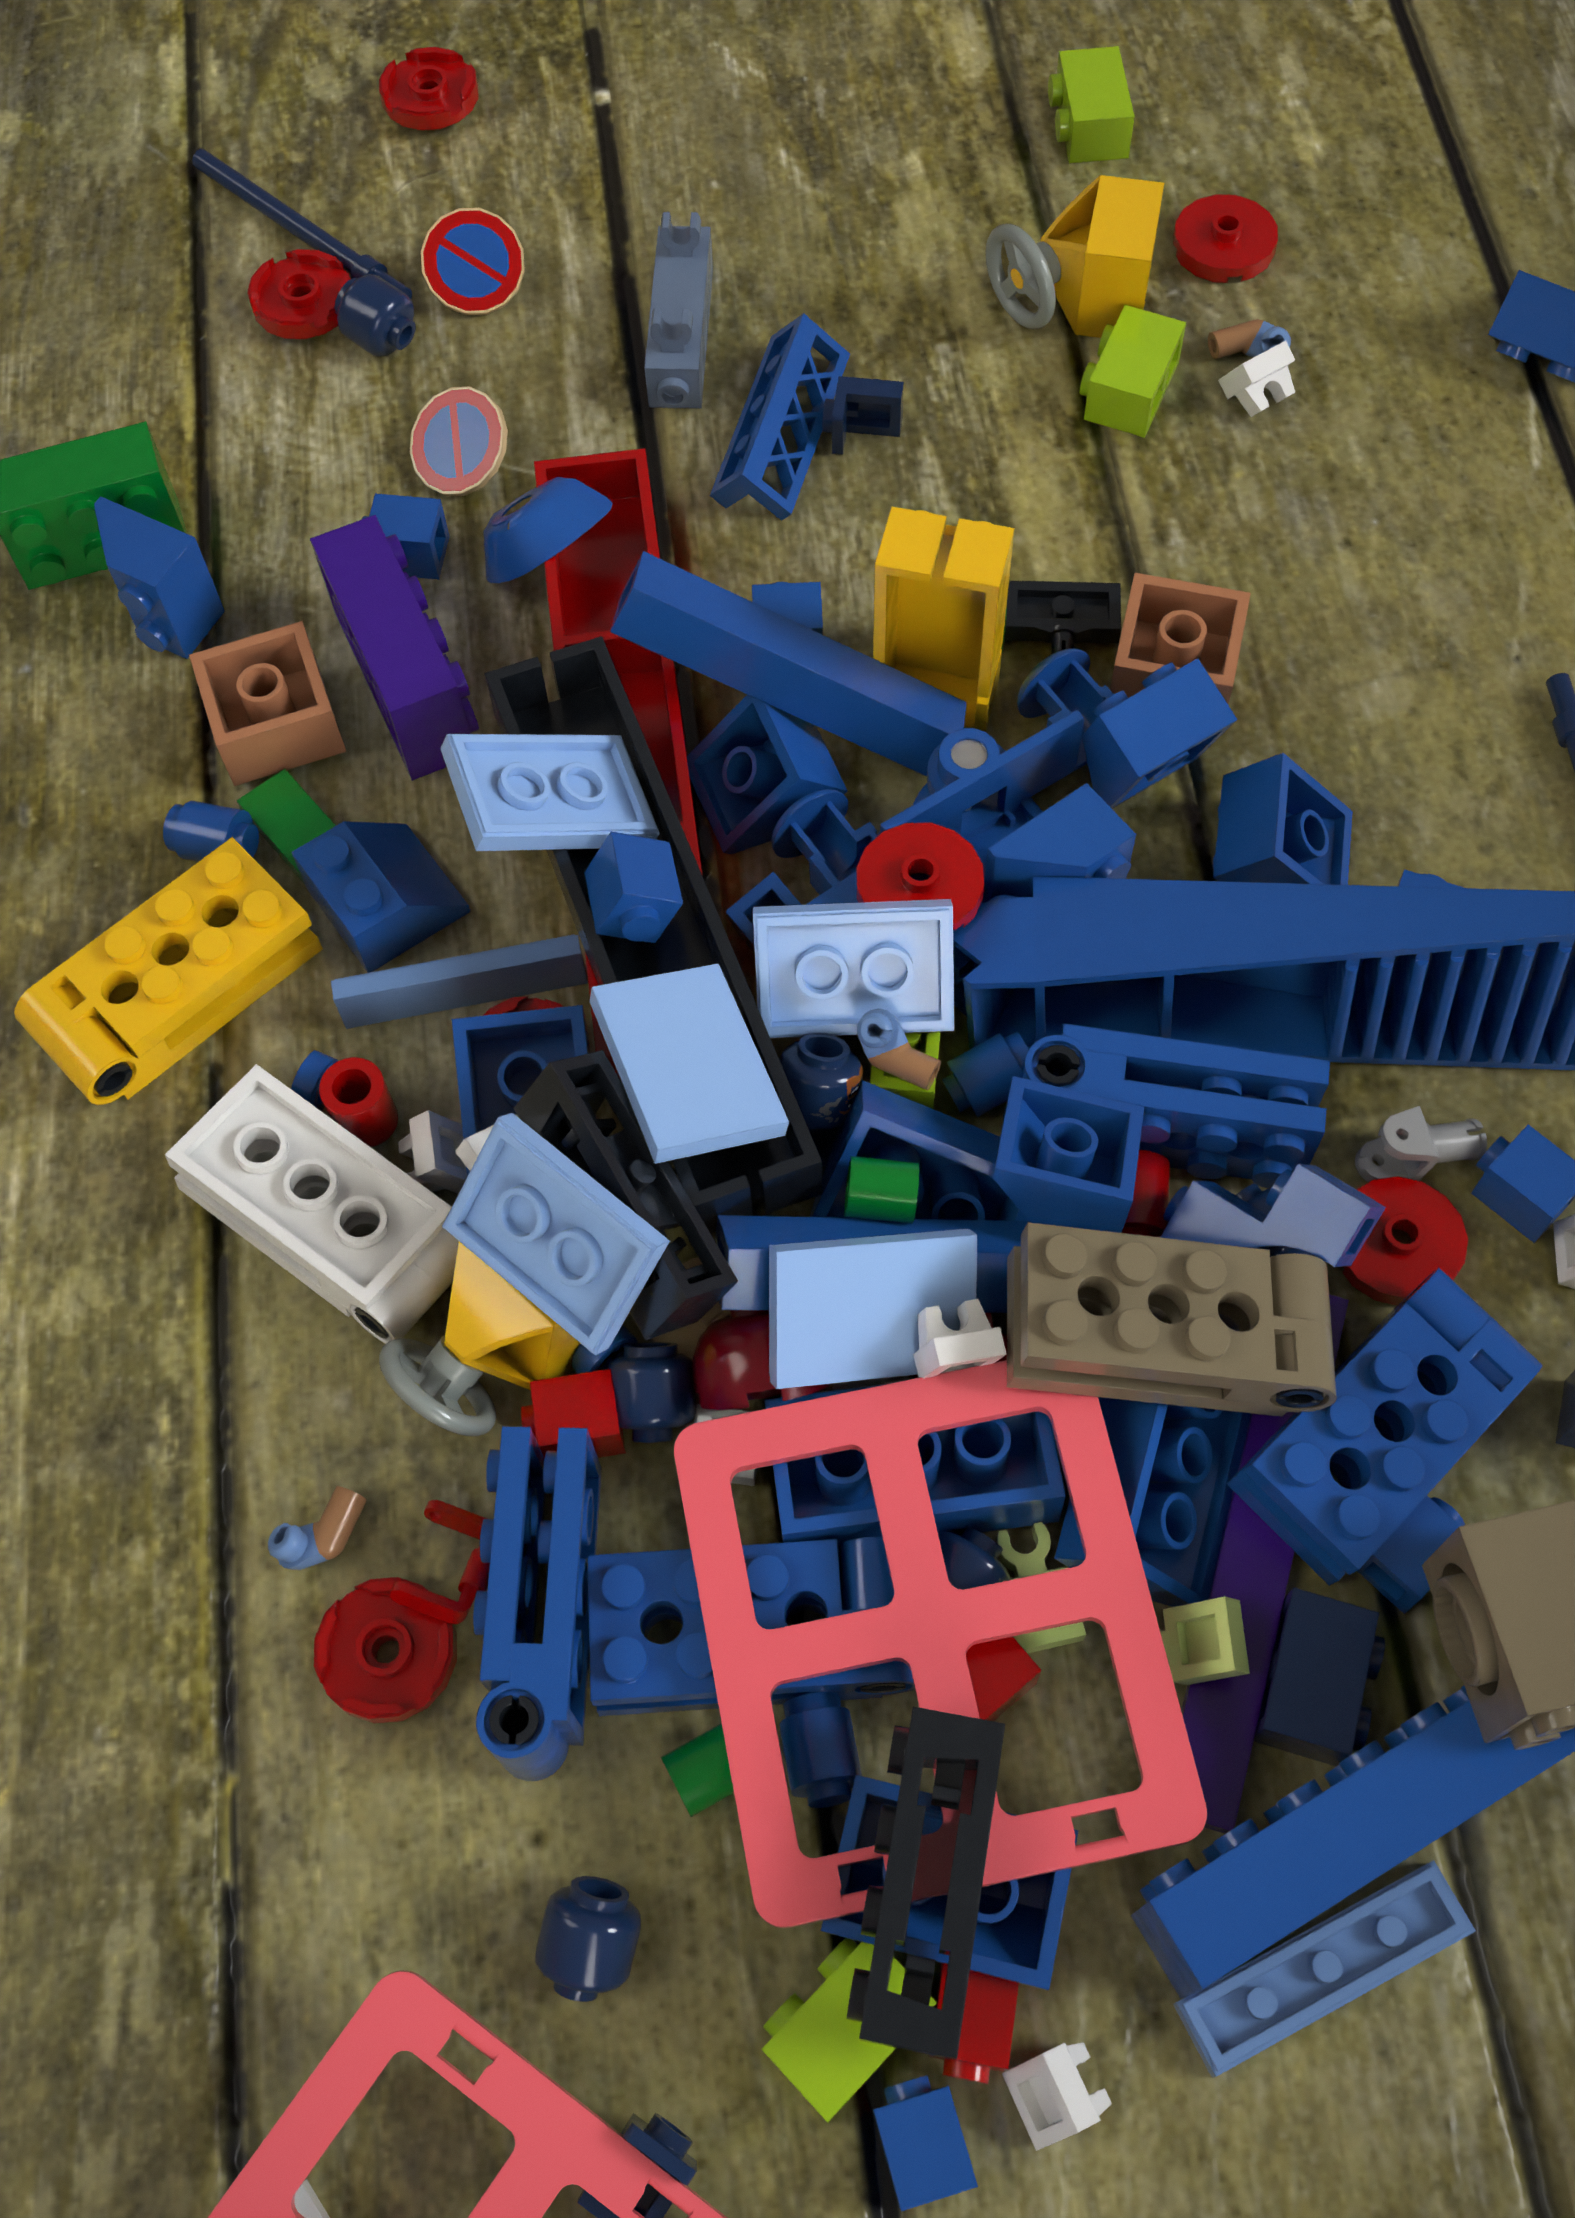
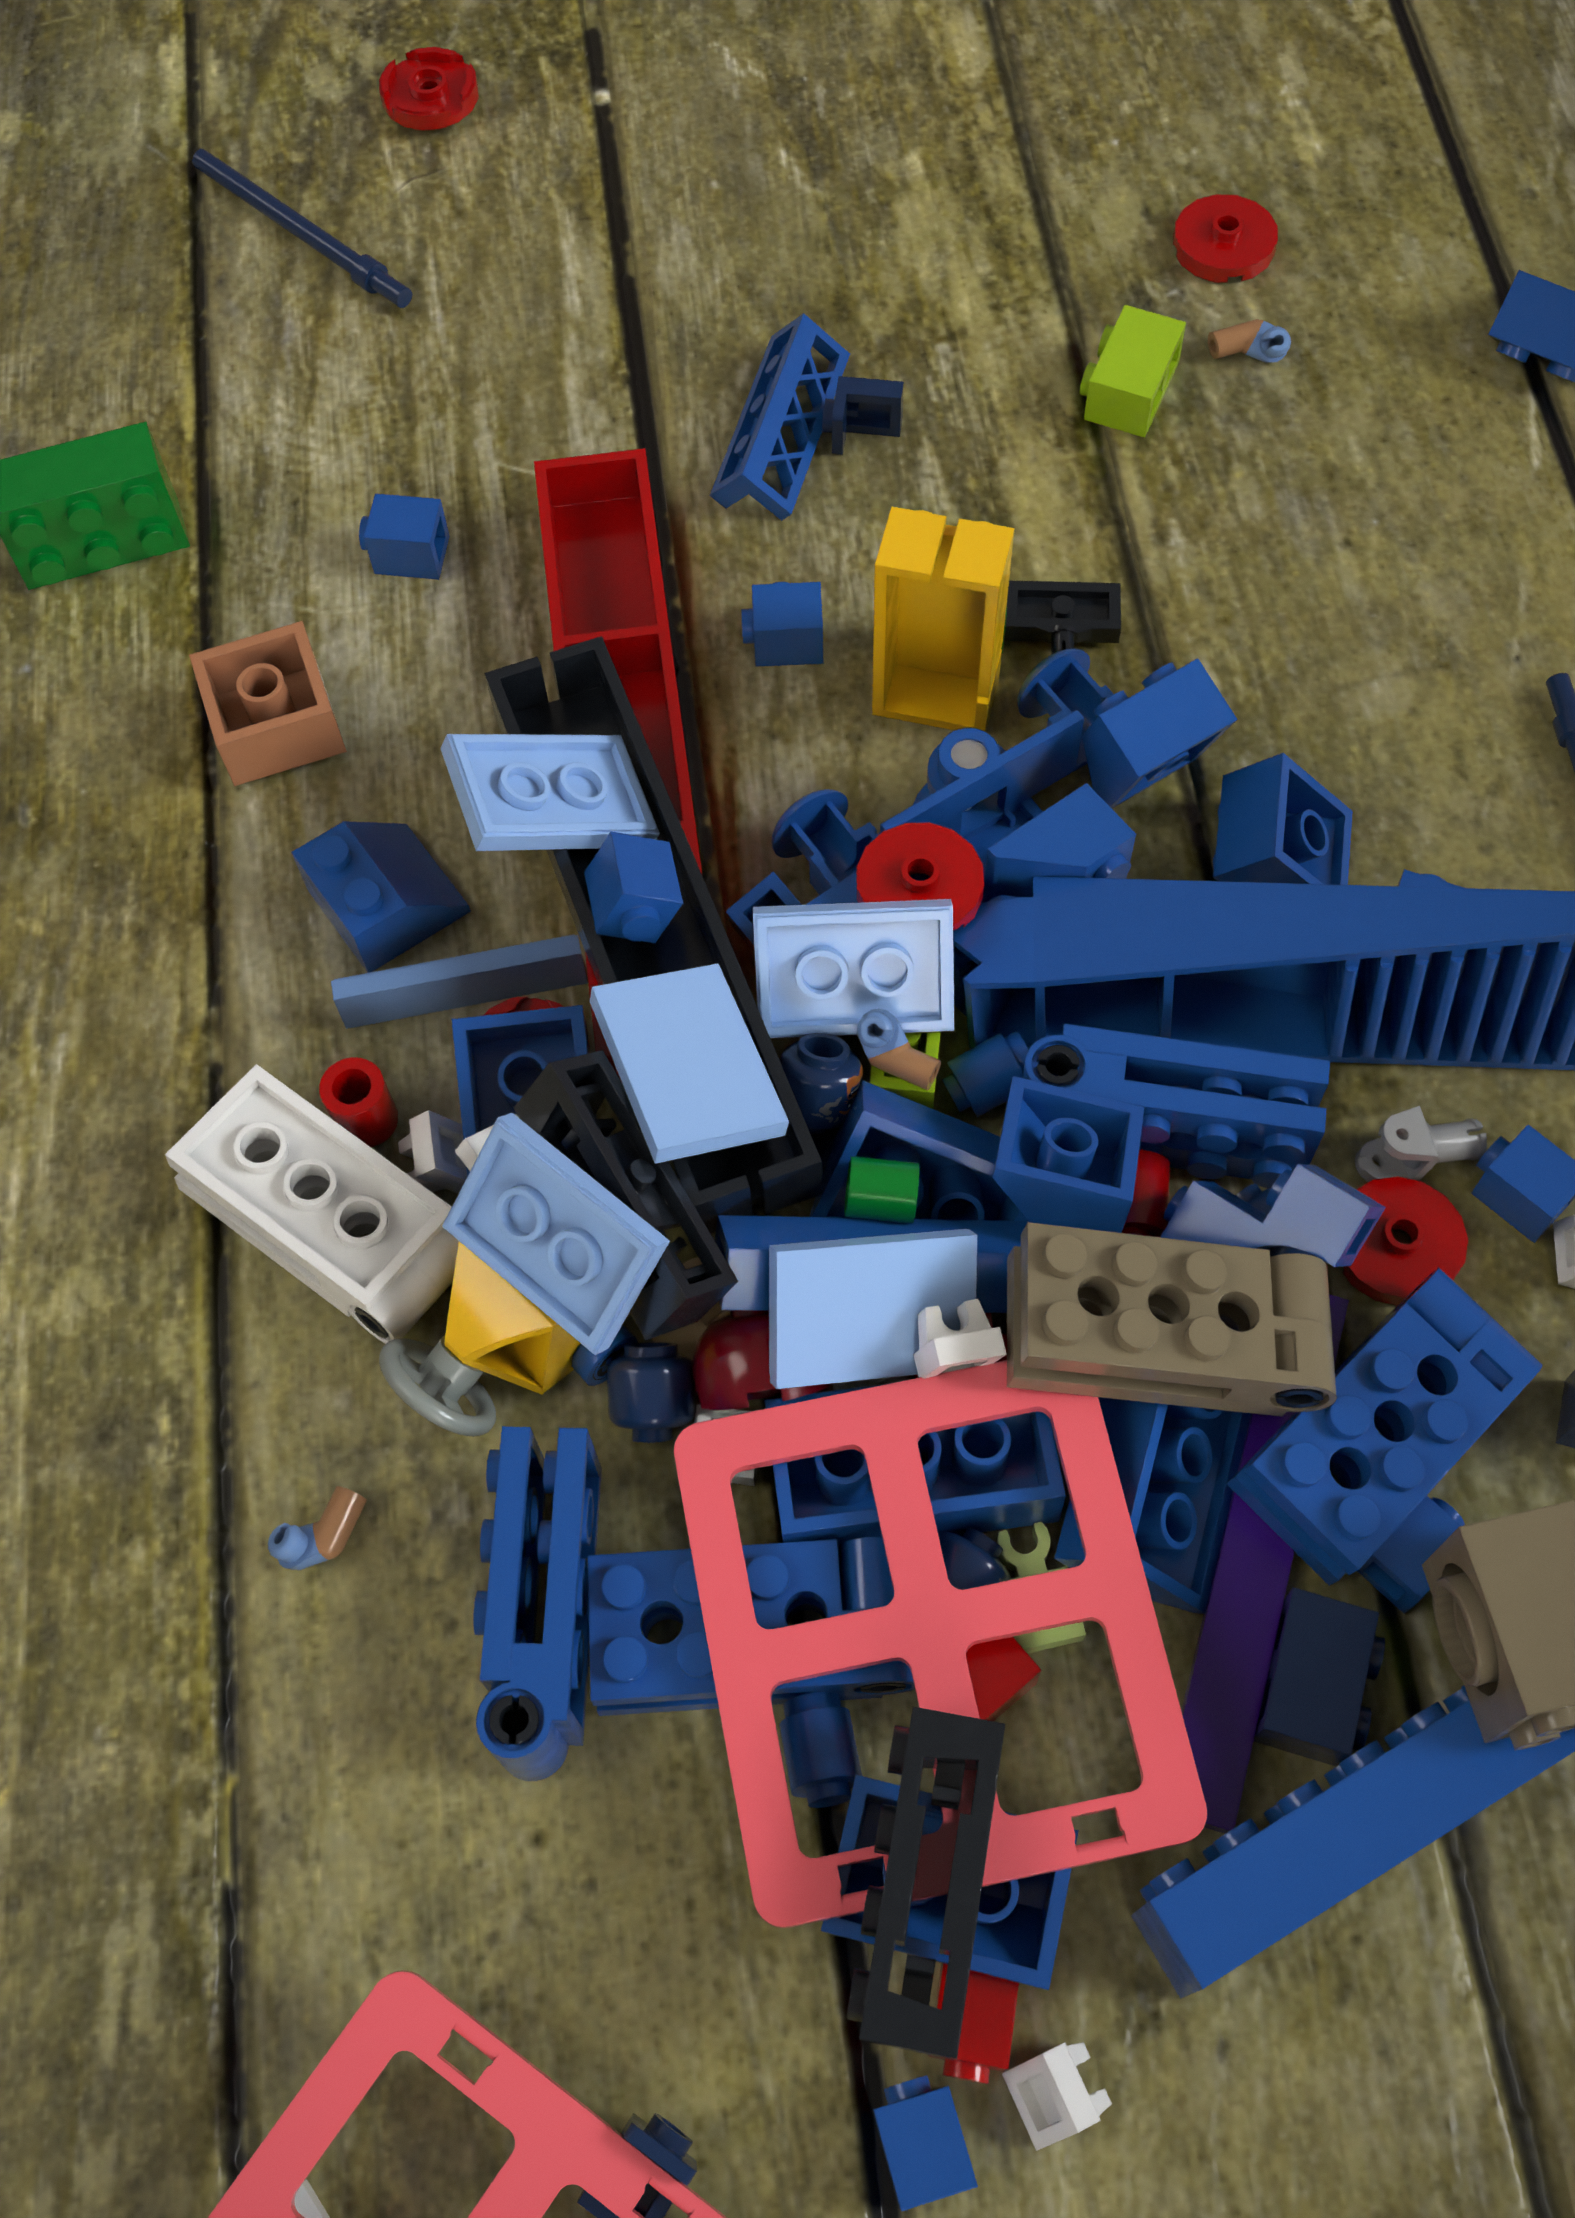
yellow hinge [14,837,323,1105] -> none
blue slope [94,496,225,659] -> none
blue brick [163,801,259,862] -> none
green tile [236,769,336,886] -> none
red plate [247,249,351,340] -> none
blue tile [291,1050,338,1111] -> none
dark purple brick [310,515,479,781] -> none
red plate [314,1577,457,1724] -> none
dark blue head [334,274,416,357] -> none
red piece [389,1500,490,1624] -> none
piece [410,386,508,496] -> none
piece [421,208,525,316] -> none
blue piece [484,477,613,583] -> none
red brick [521,1369,626,1459] -> none
dark blue head [535,1876,641,2002] -> none
blue brick [610,551,967,776] -> none
sand blue brick [644,212,713,408] -> none
green beam [661,1723,734,1817] -> none
blue slope [687,695,848,855] -> none
lime brick [761,1938,937,2123] -> none
yellow piece [986,175,1164,338] -> none
lime brick [1048,46,1135,164] -> none
nougat brick [1110,573,1251,704] -> none
yellowish green plate [1160,1596,1250,1685] -> none
medium blue tile [1173,1860,1476,2078] -> none
white tile [1218,341,1295,417] -> none

